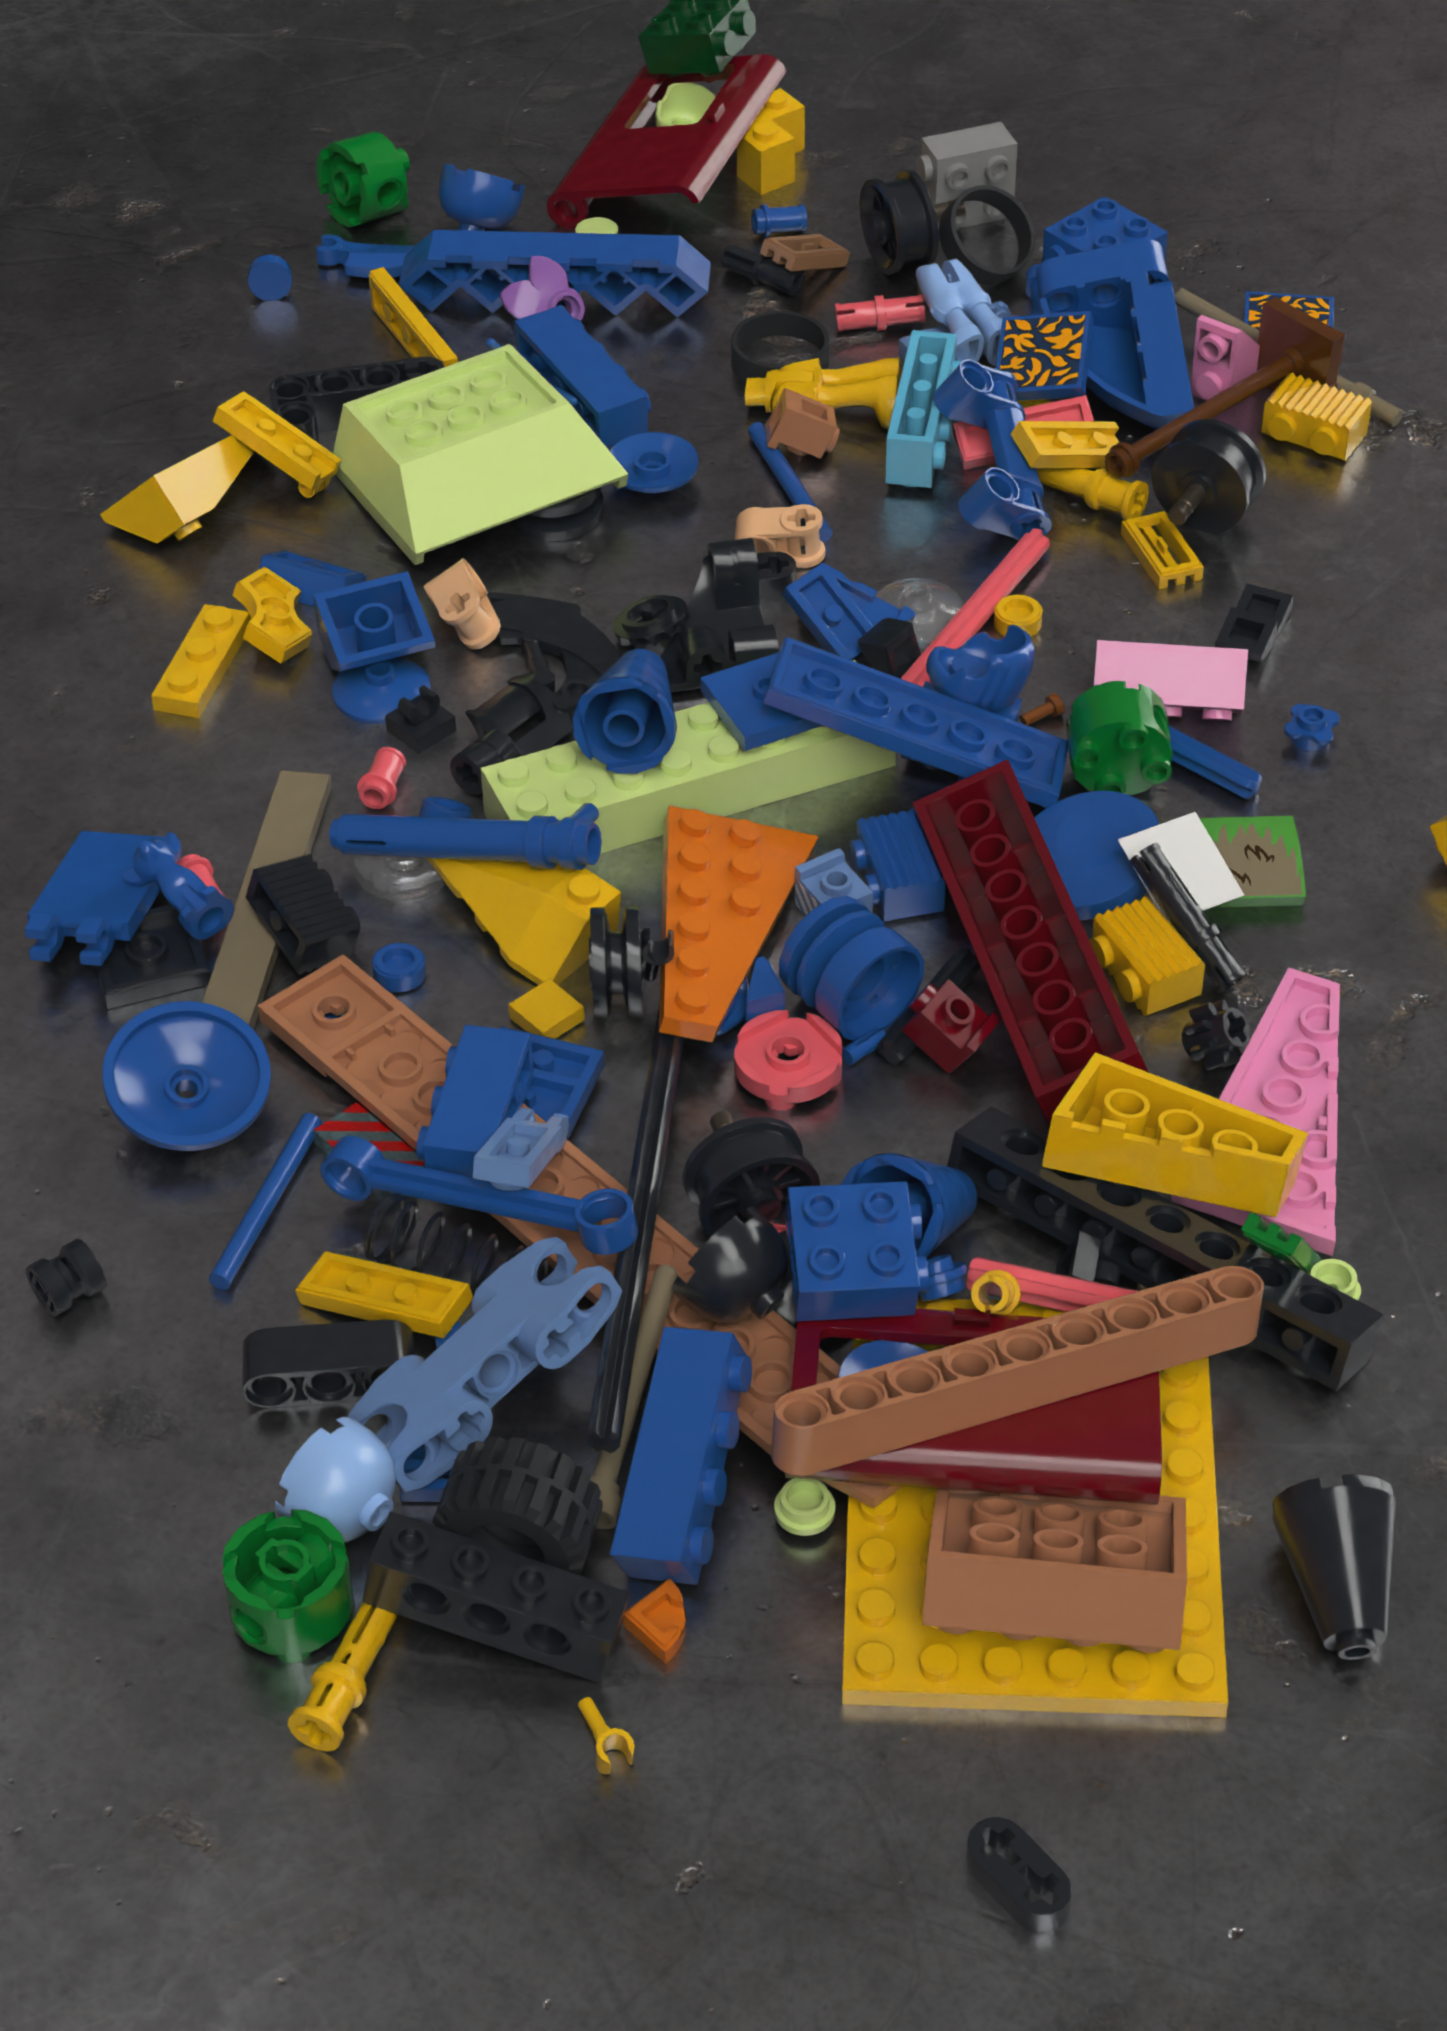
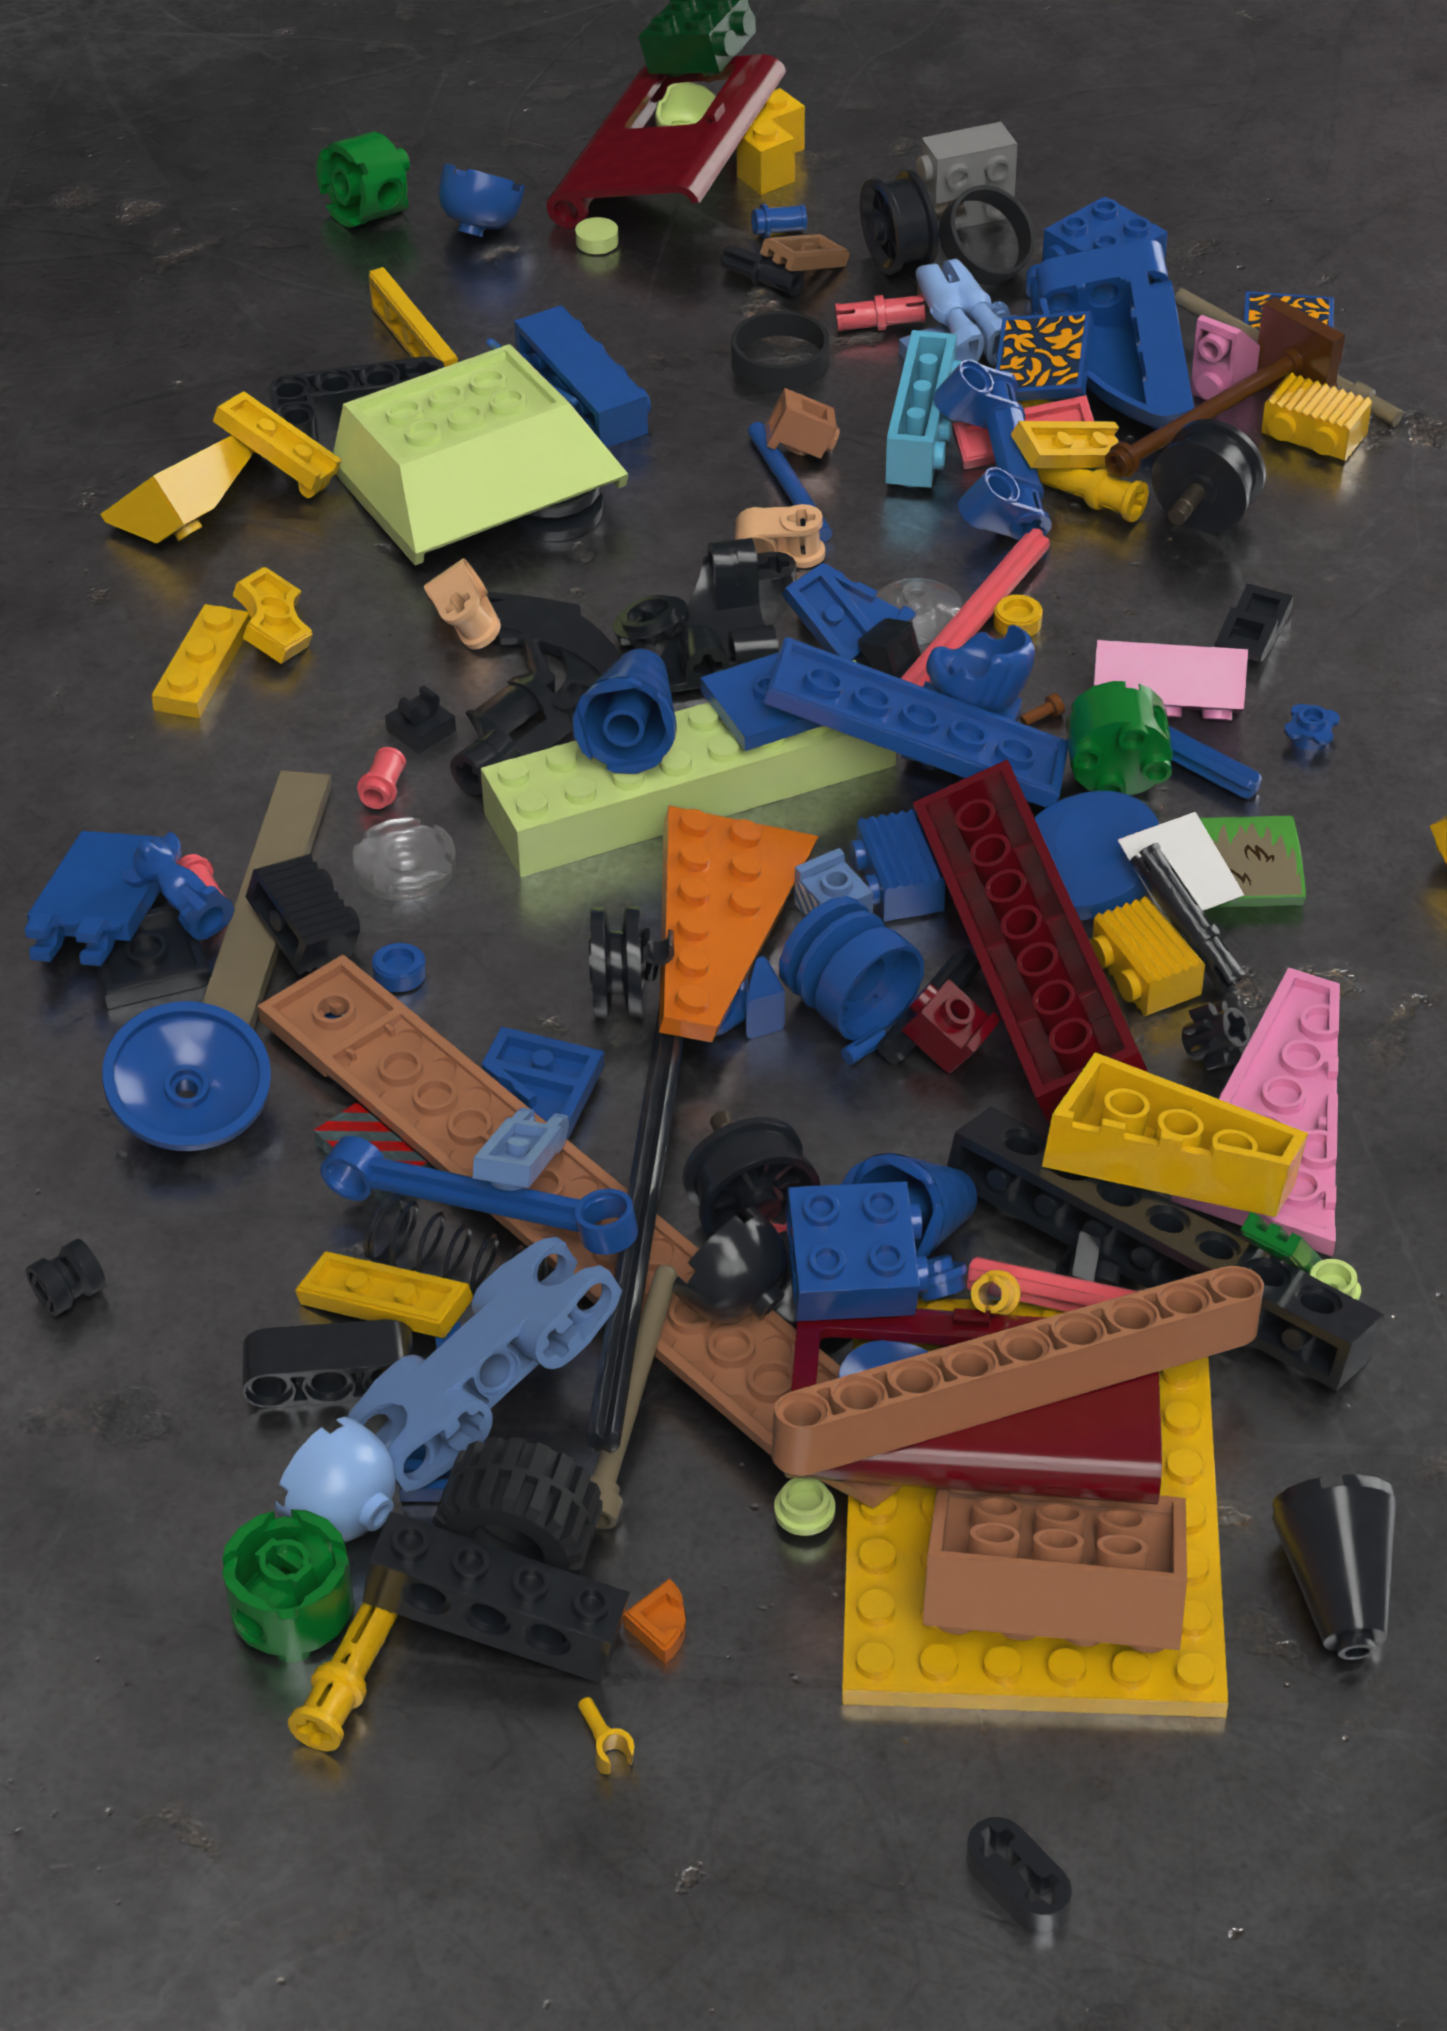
blue bar [208,1113,322,1290] -> none
blue tile [248,255,292,301] -> none
blue slope [259,550,367,607] -> none
blue slope [313,571,436,671] -> none
blue piece [316,234,416,278] -> none
blue cylinder [329,803,602,870] -> none
blue dish [332,657,431,724] -> none
blue brick [399,230,711,318] -> none
blue brick [416,1024,534,1177] -> none
blue tile [419,797,472,818] -> none
yellow wedge [427,858,621,985] -> none
medium lavender plate [500,256,585,321] -> none
yellow tile [508,978,585,1039] -> none
blue dish [610,432,699,493] -> none
blue brick [610,1327,752,1585] -> none
coral plate [734,1010,842,1111] -> none
yellow piece [745,358,902,430] -> none
yellow tile [1121,511,1204,590] -> none

